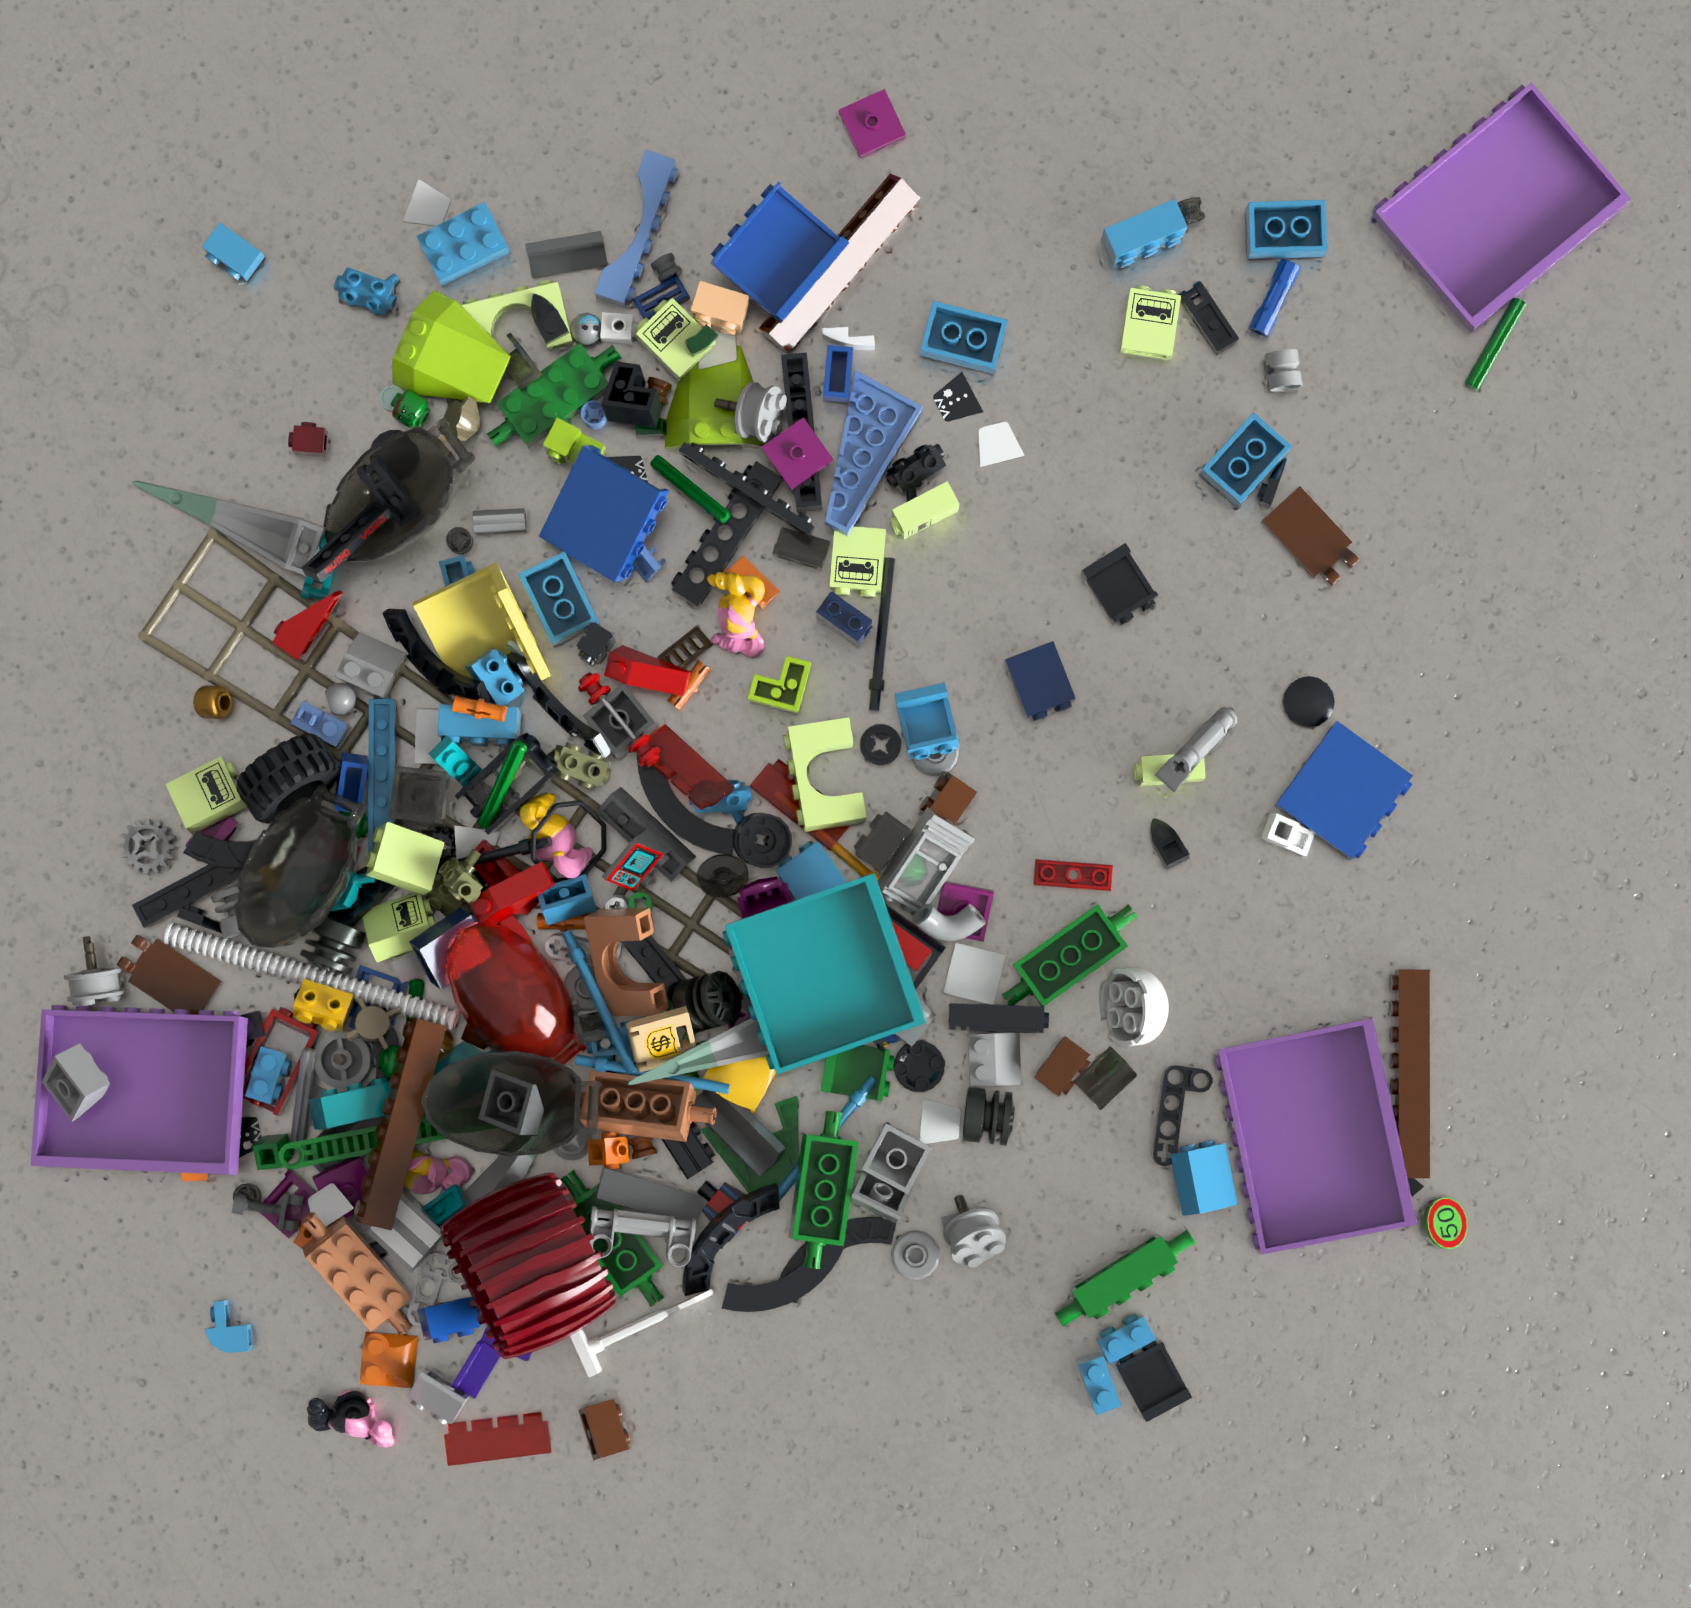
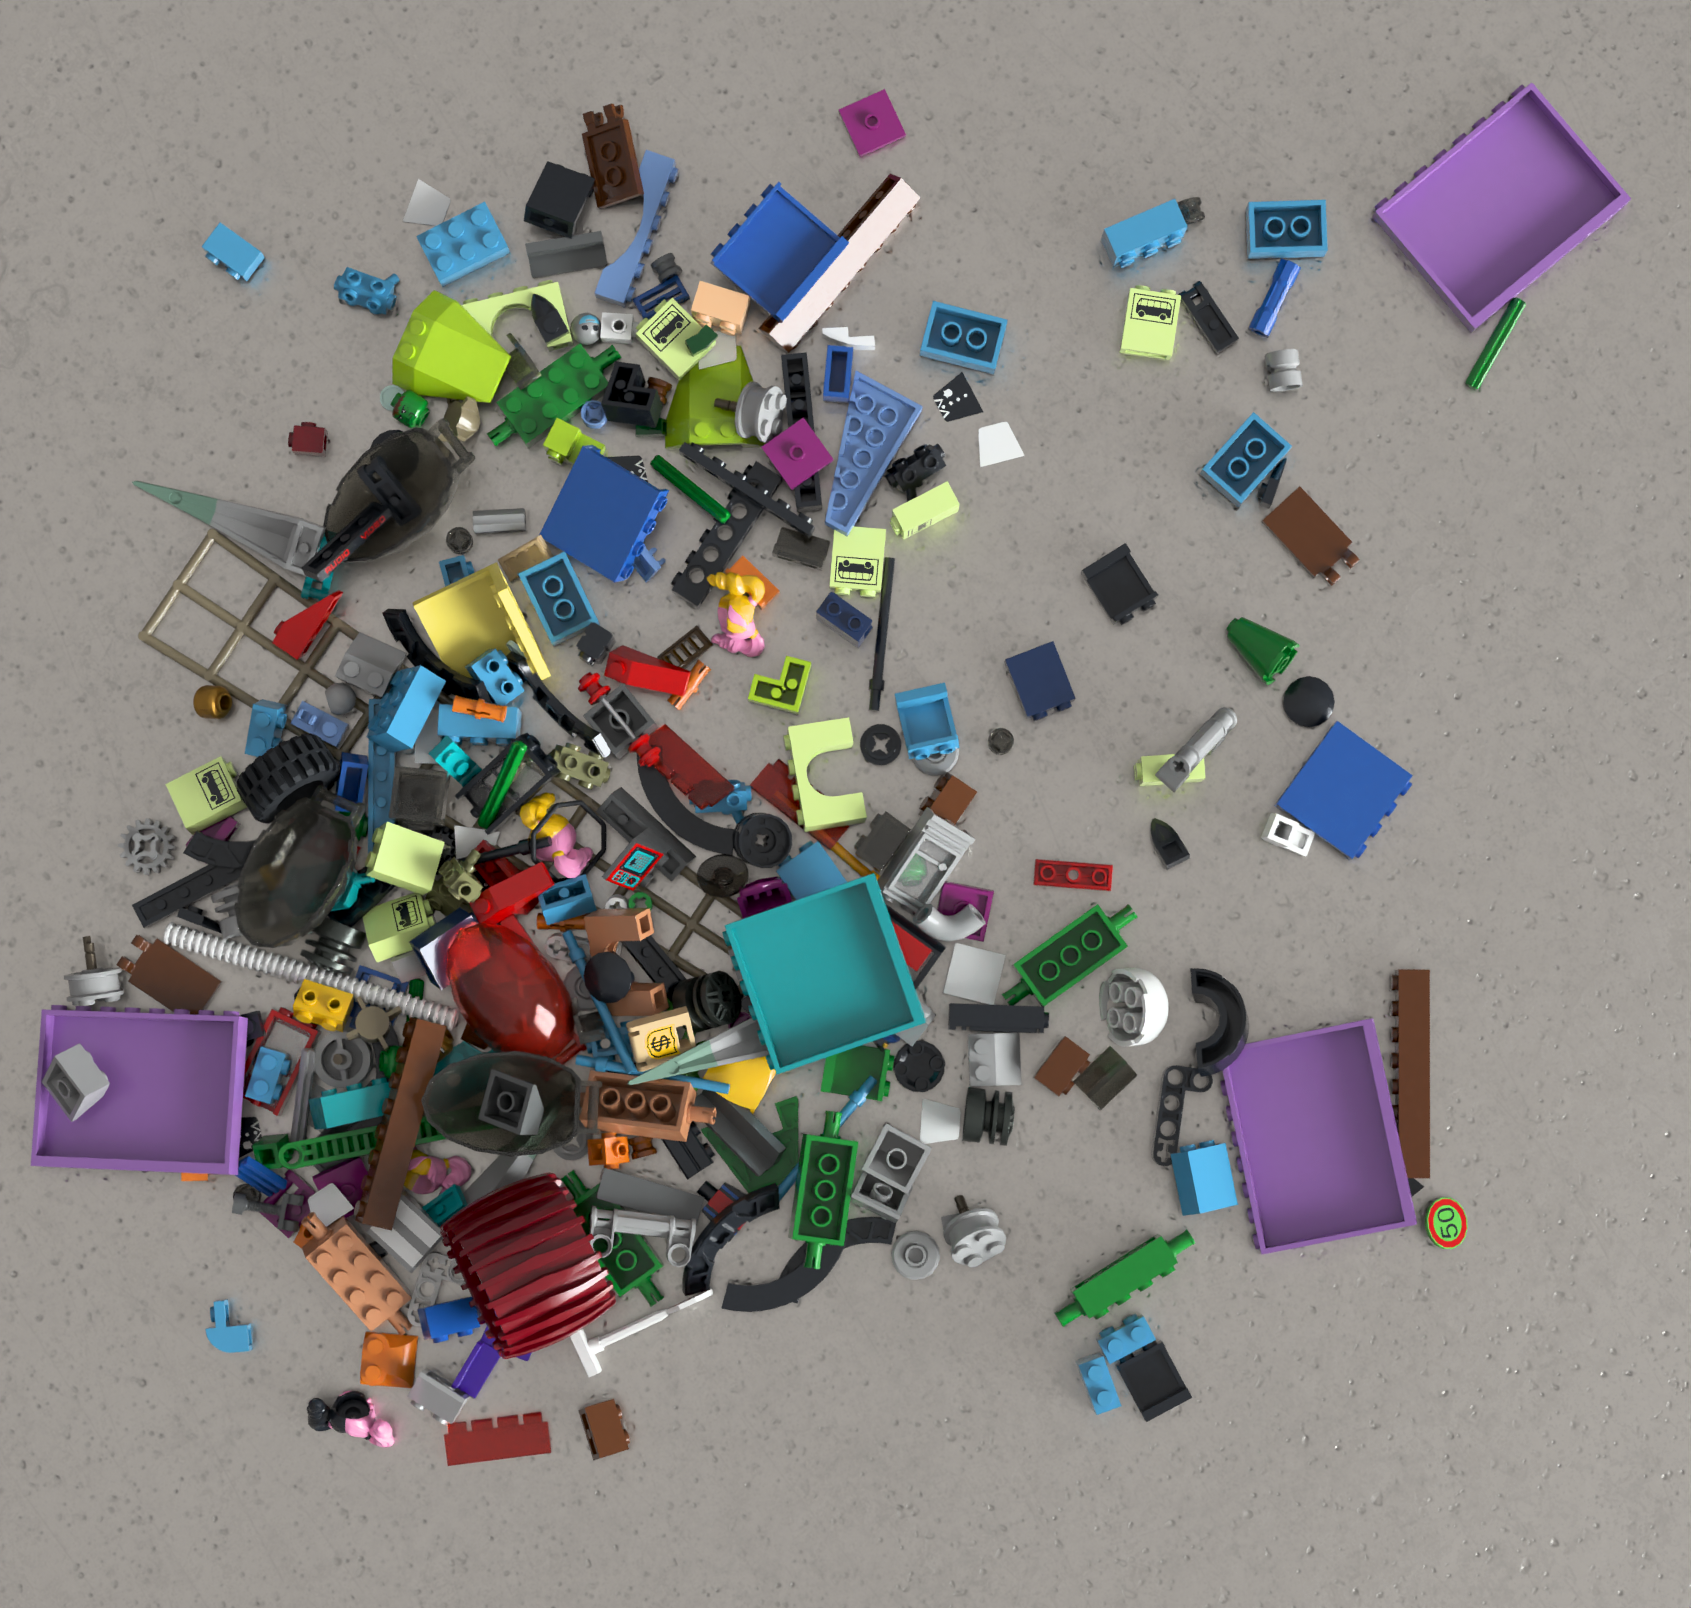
none -> blue tile [235,1156,287,1197]
none -> dark azure brick [245,699,287,757]
none -> dark azure brick [366,665,446,753]
none -> tan plate [498,535,554,582]
none -> black panel [524,161,595,239]
none -> reddish brown tile [582,104,644,208]
none -> black dish [583,951,635,1003]
none -> clear smoke wheel [988,728,1014,755]
none -> black brick [1190,968,1249,1077]
none -> green cone [1226,617,1299,685]

